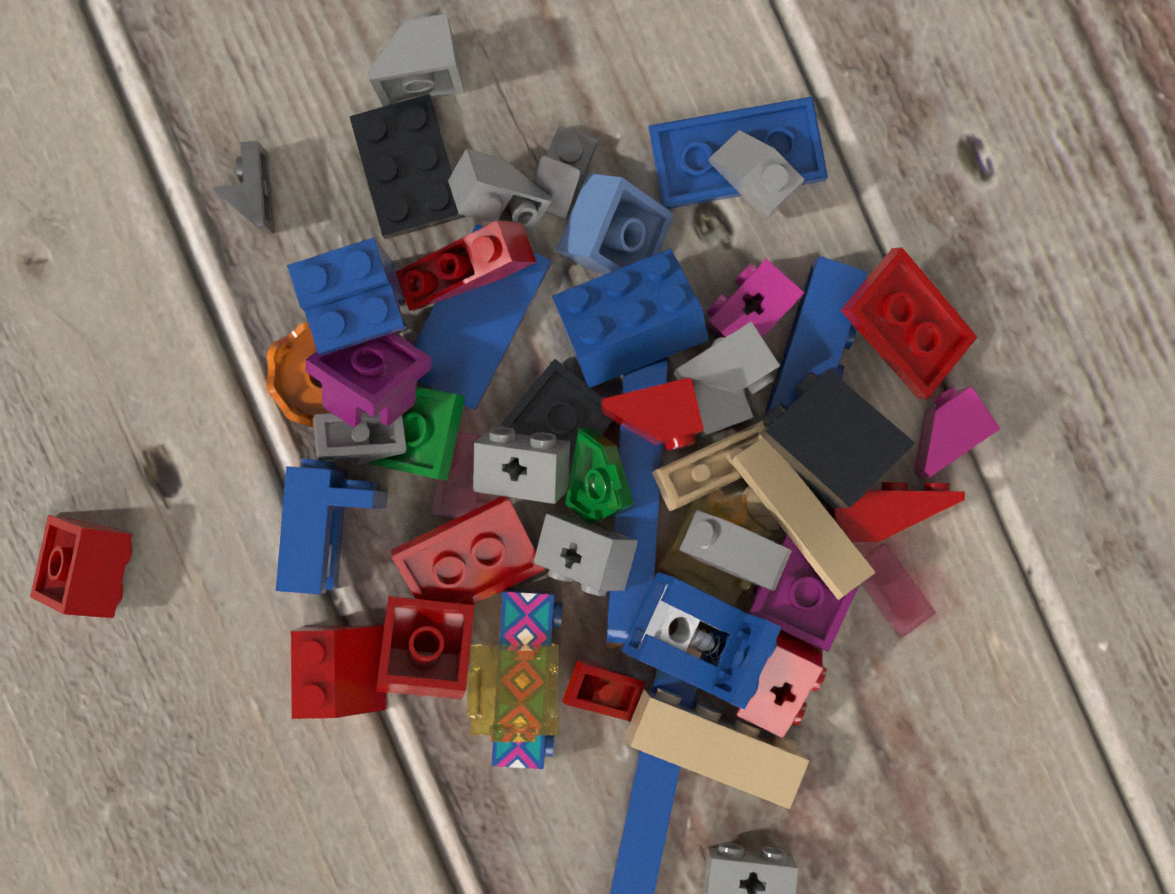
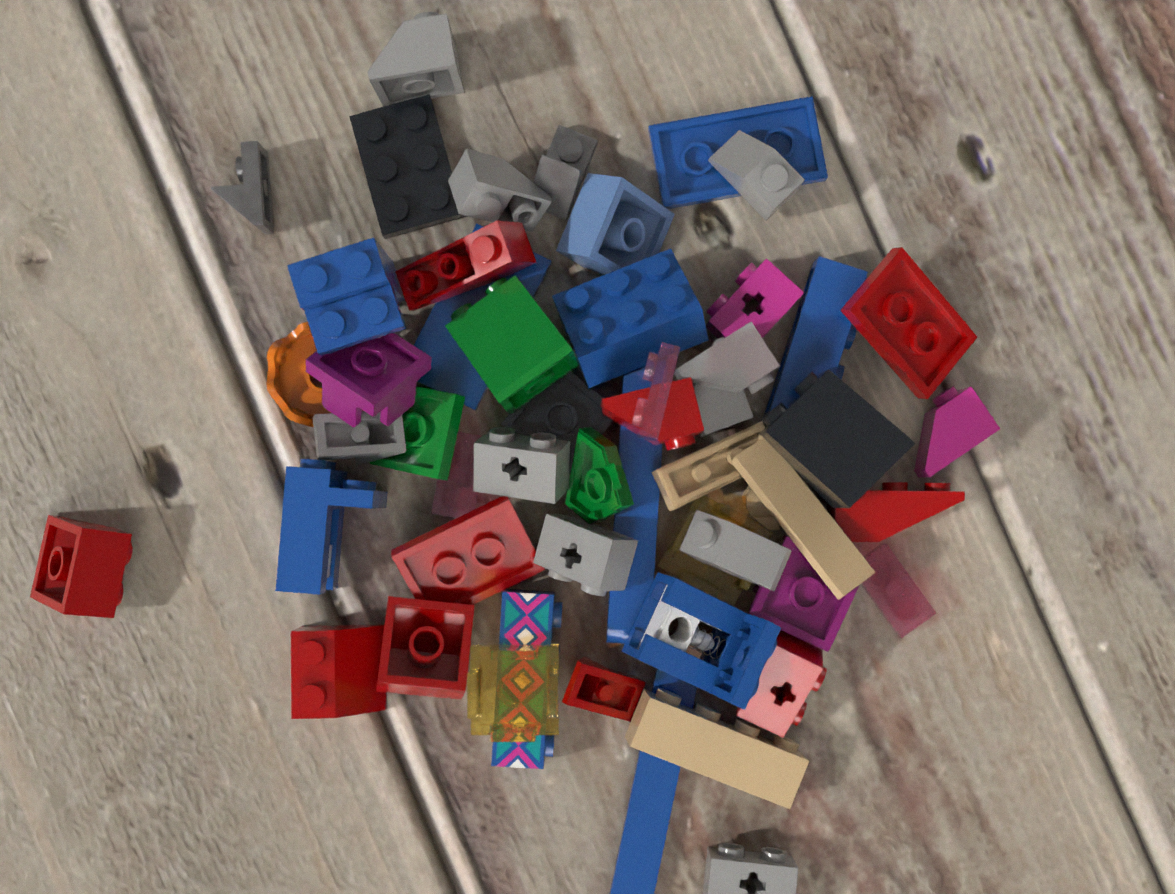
none -> green slope [445,275,578,415]
none -> clear pink plate [631,342,680,441]

